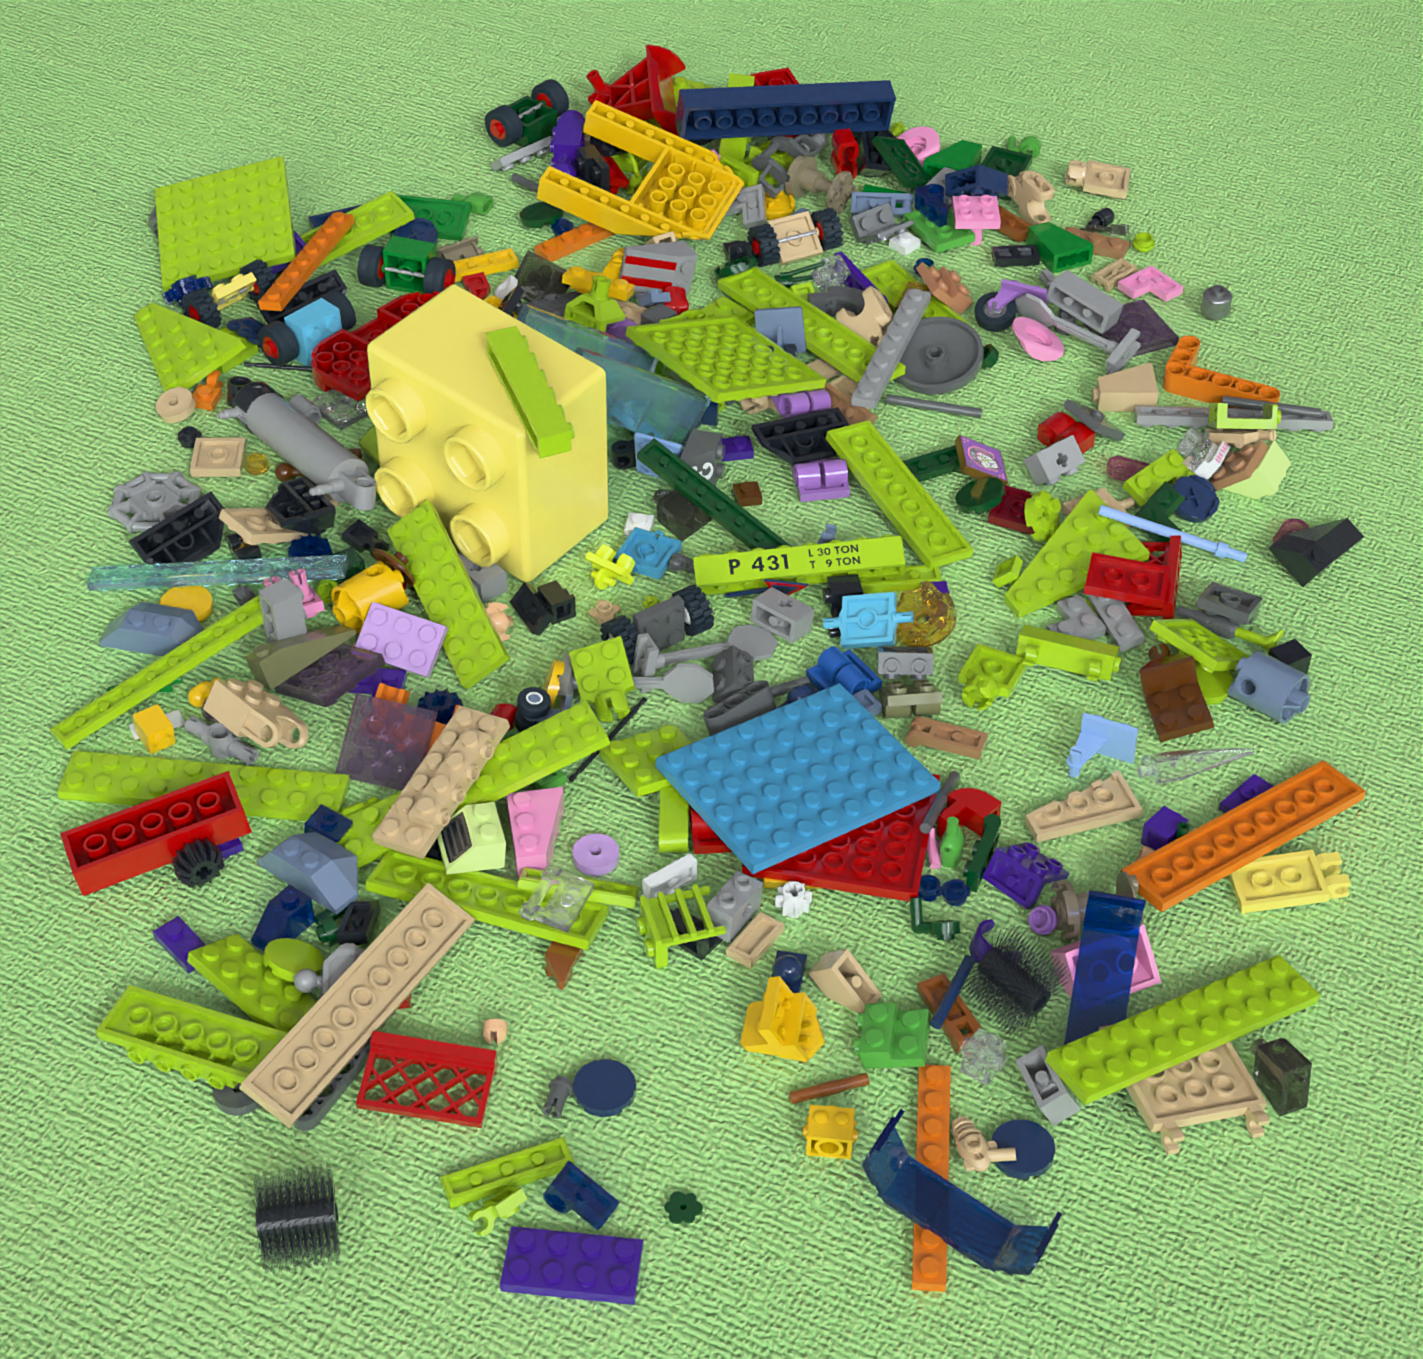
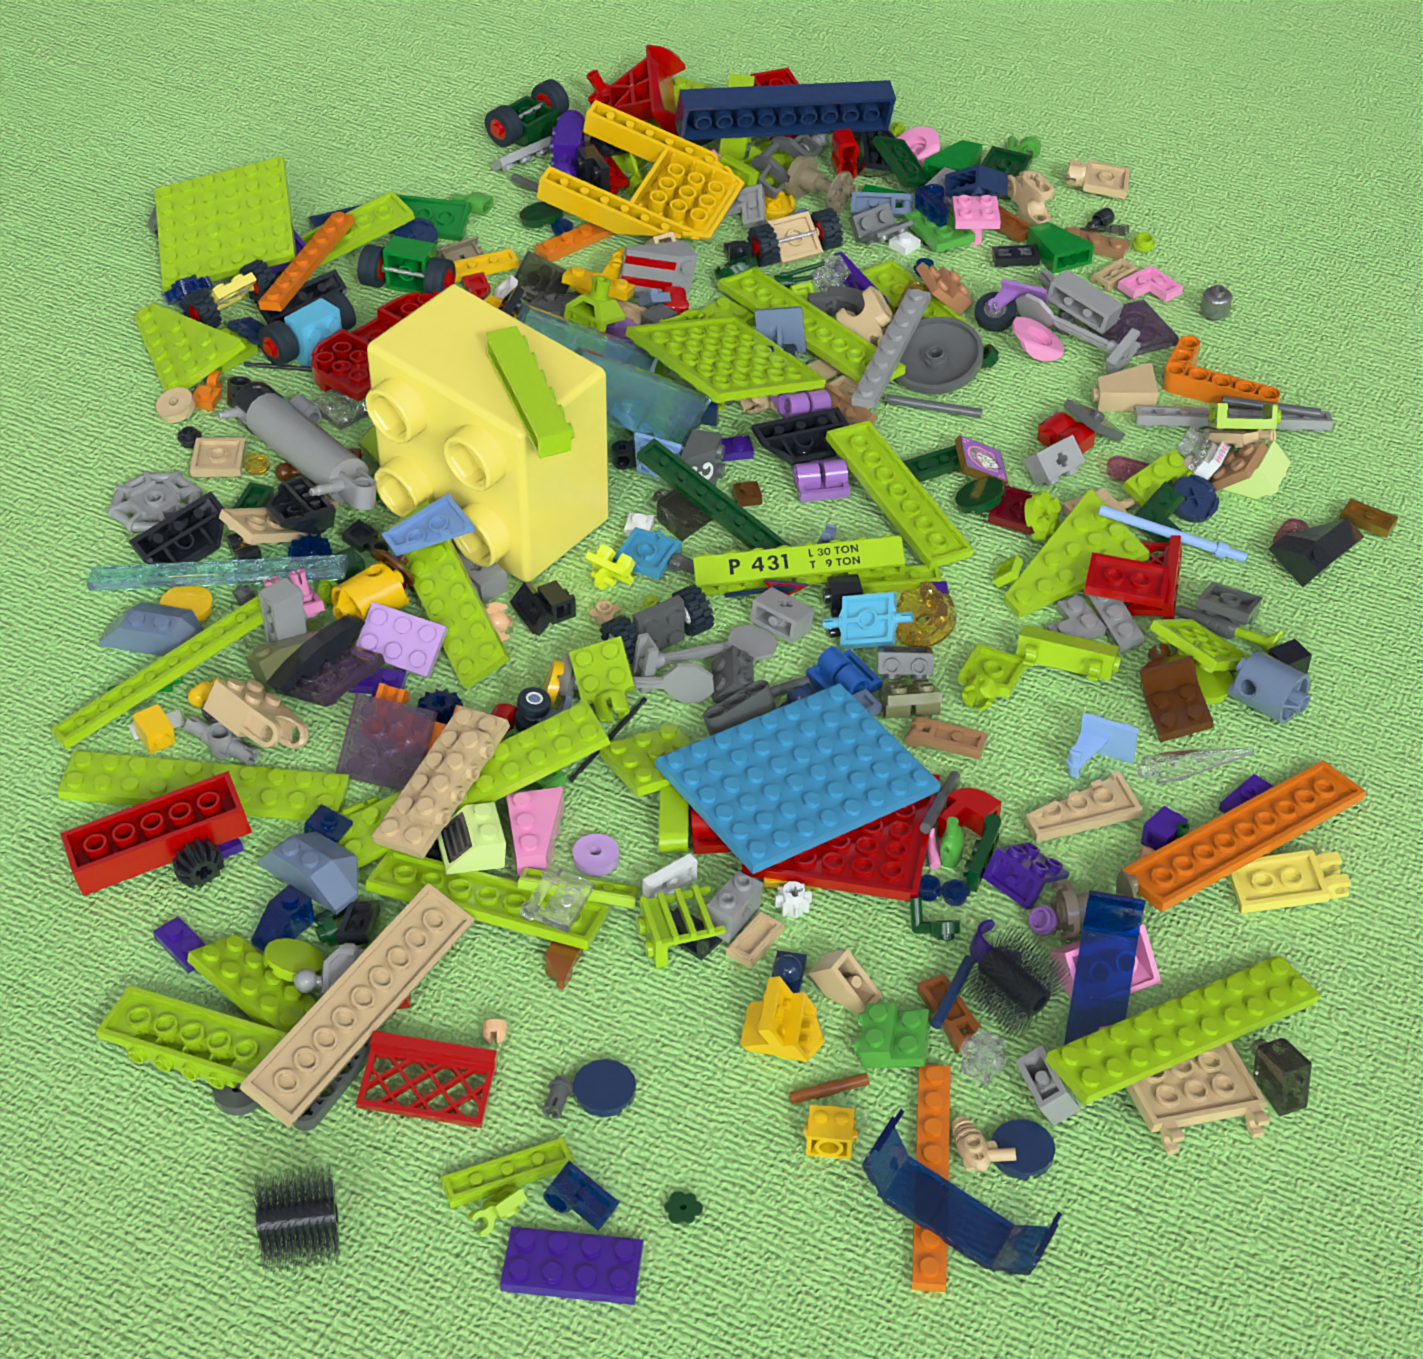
none -> dark green plate [232,482,274,509]
none -> black slope [265,614,366,696]
none -> medium blue wing [381,493,476,557]
none -> pearl gold plate [1339,499,1398,538]

